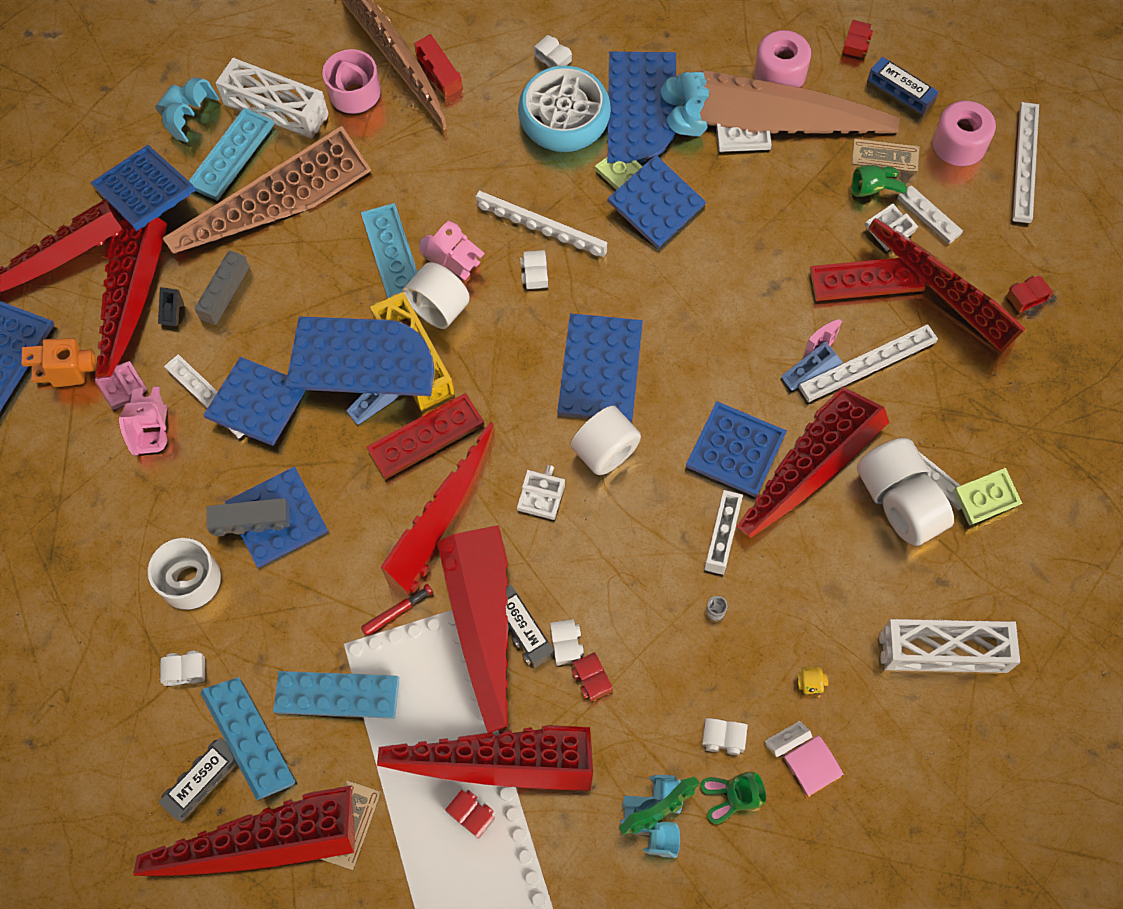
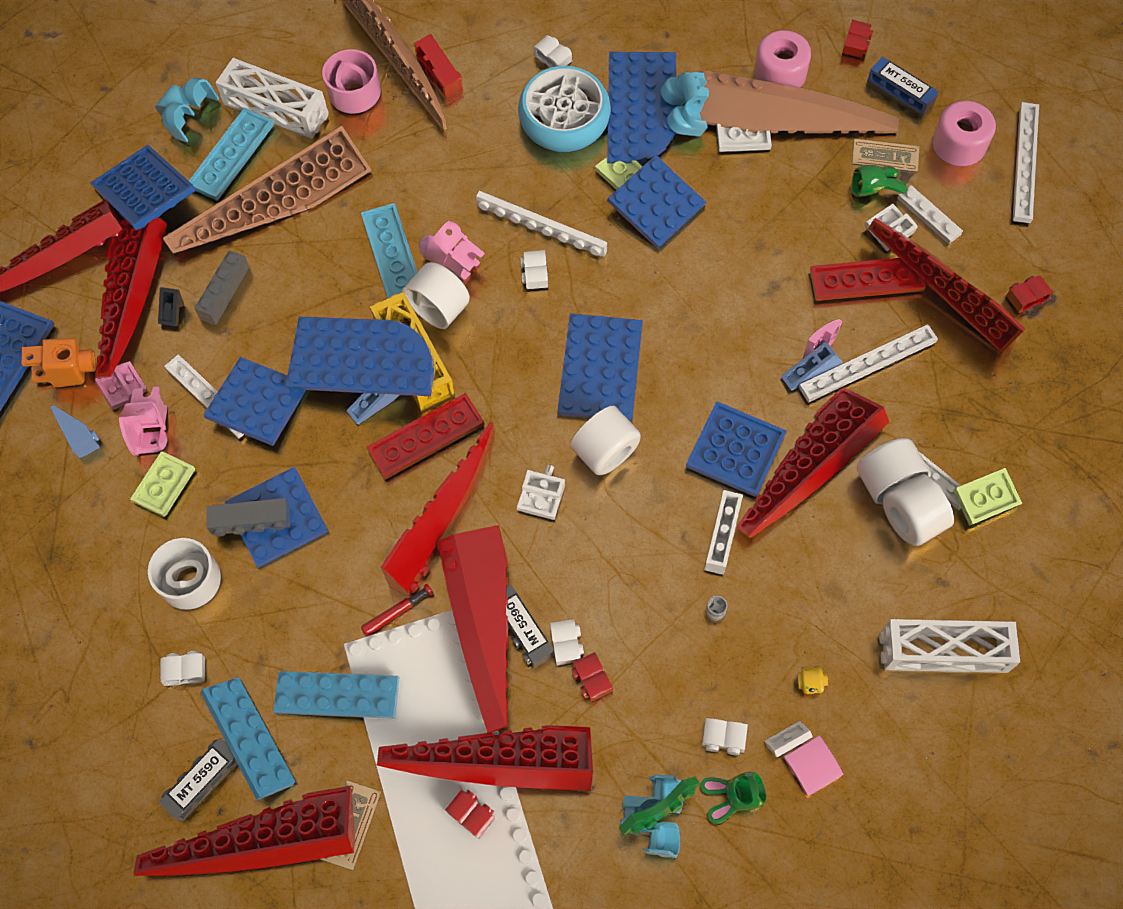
none -> medium blue slope [50,405,100,459]
none -> yellowish green plate [130,451,195,517]

